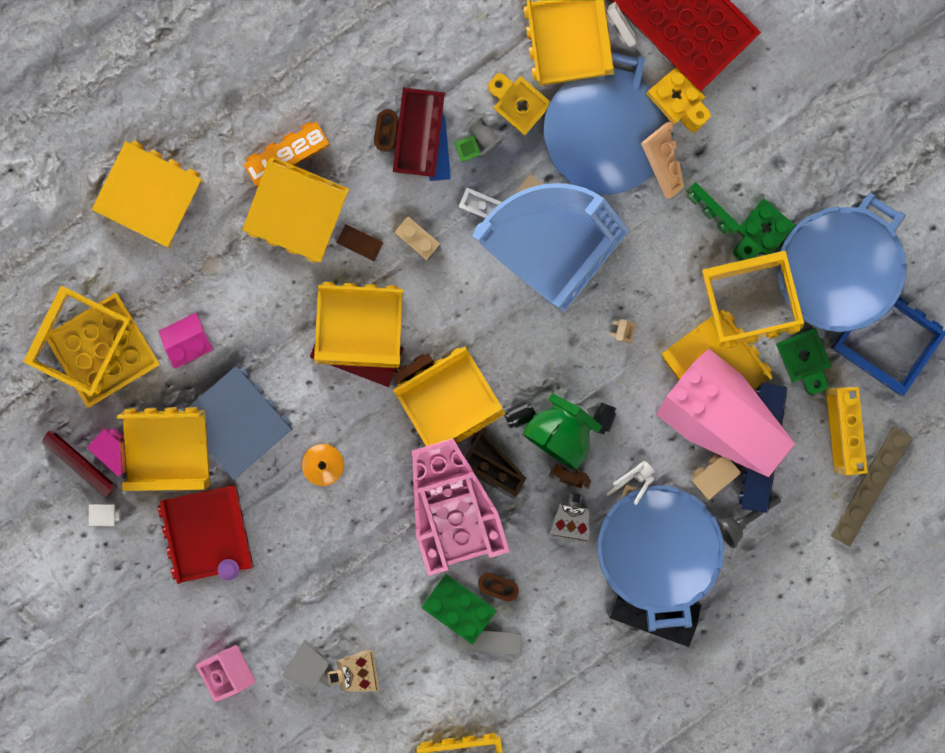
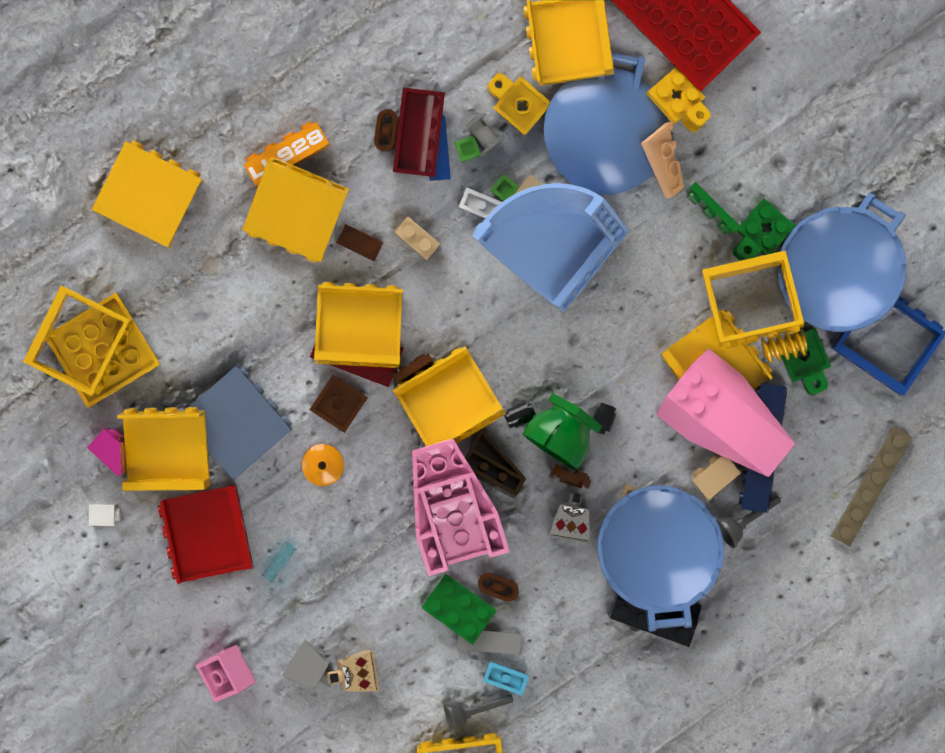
dark red slope [42,431,118,499] -> none
dark pink slope [158,312,215,369] -> none
medium lavender plate [218,559,239,580] -> none
white plate [606,2,637,47] -> none
white plant [606,461,655,505] -> none
tan tile [610,319,636,344] -> none
yellow window [825,386,868,476] -> none
none -> clear light blue pin [261,541,297,583]
none -> reddish brown plate [309,375,368,433]
none -> dark grey piece [443,694,513,734]
none -> medium azure plate [483,661,529,696]
none -> bright green plate [490,174,520,201]
none -> yellow piece [761,329,807,364]

